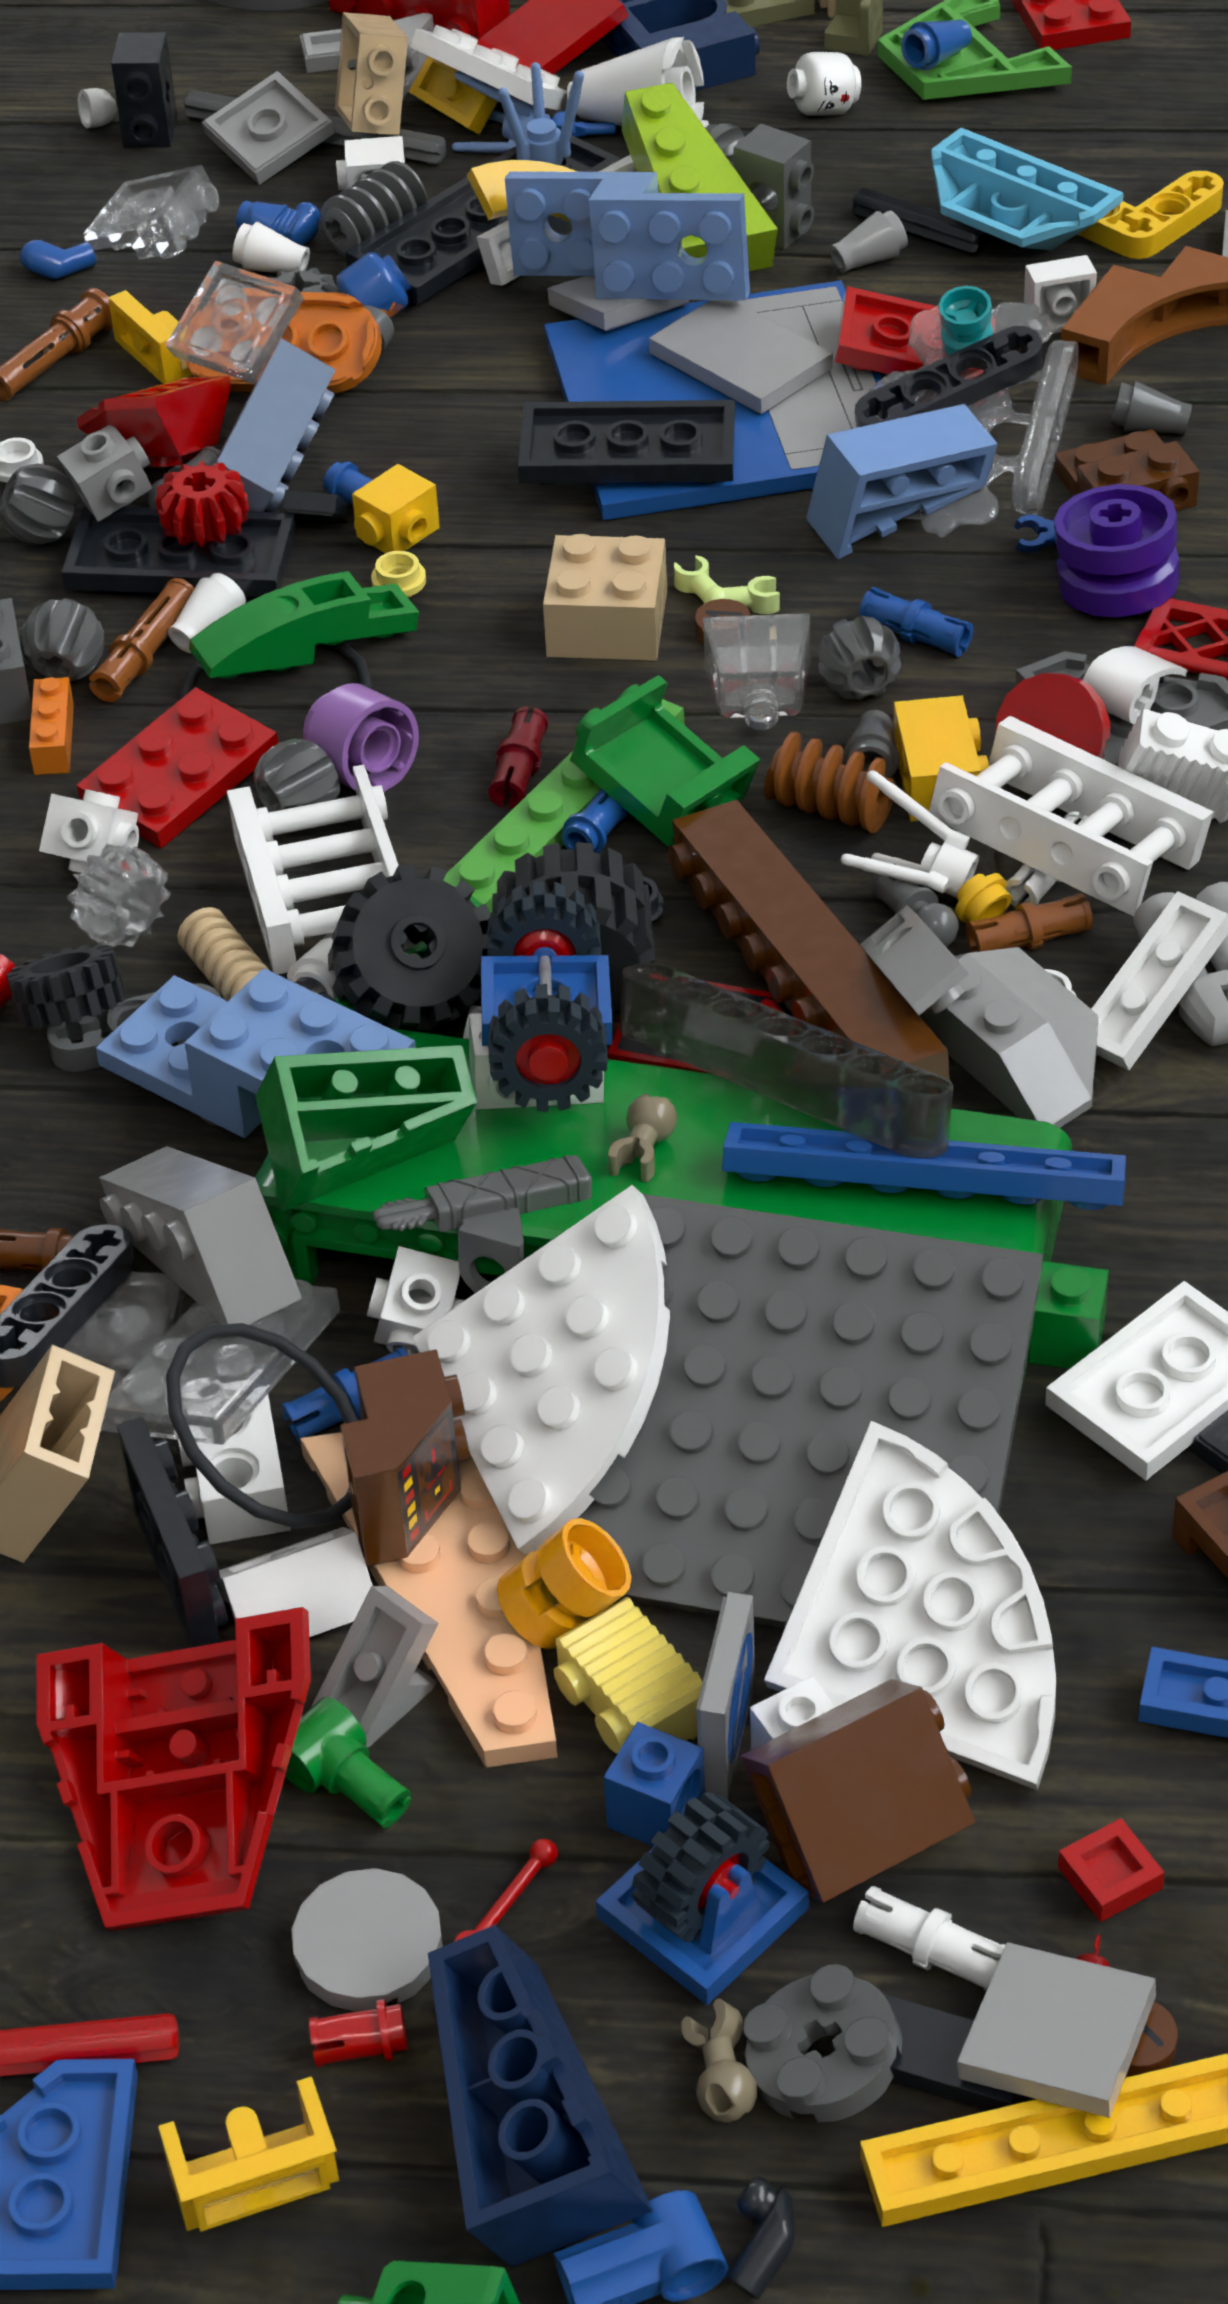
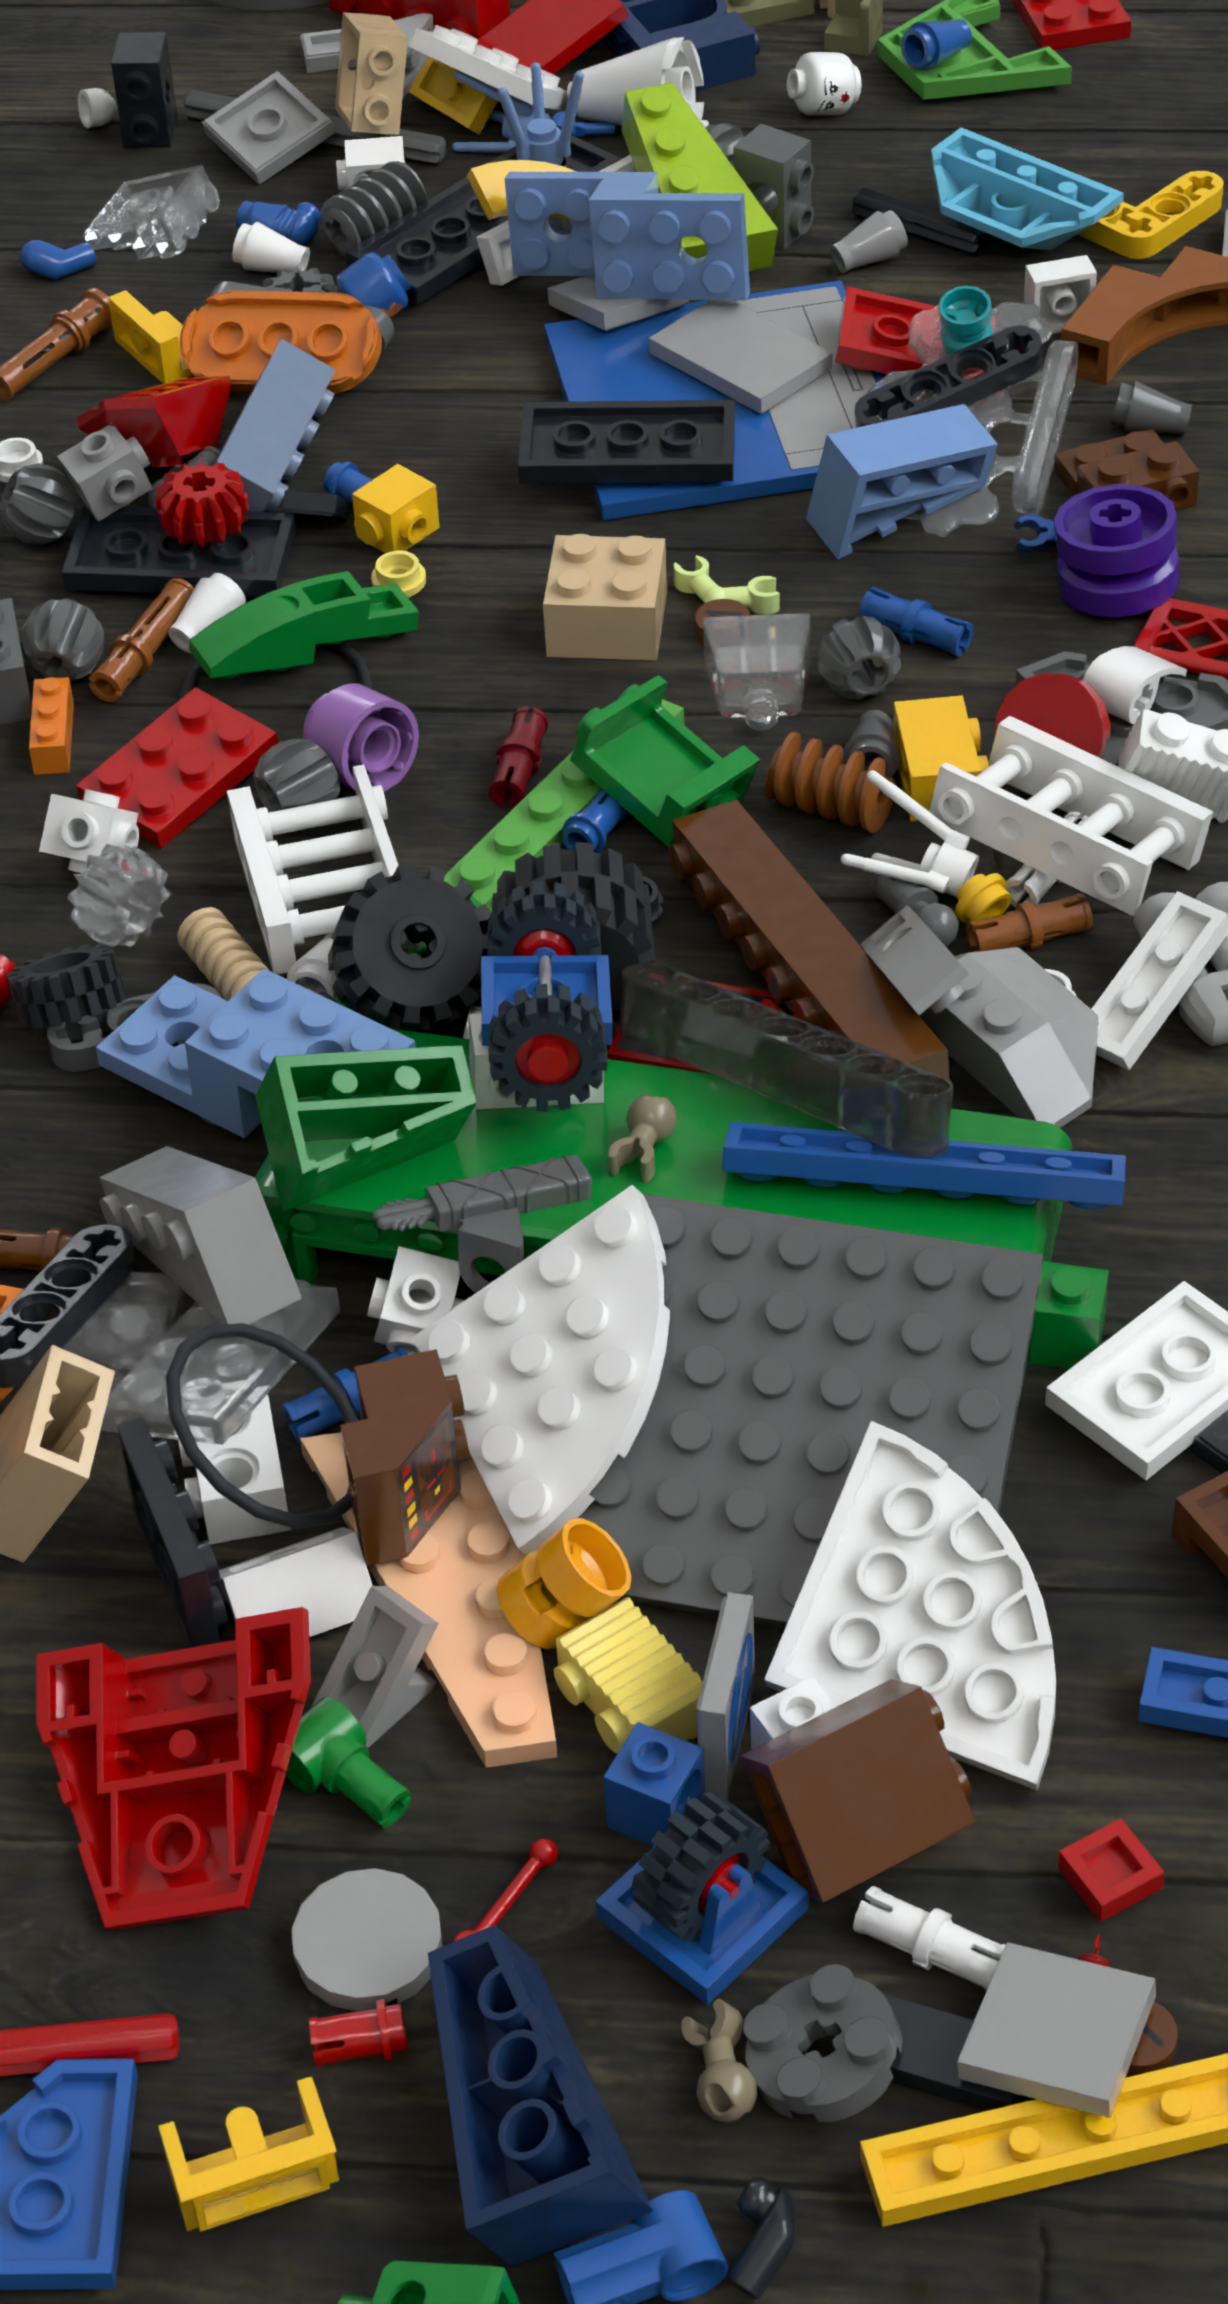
clear plate [165,261,304,384] -> none

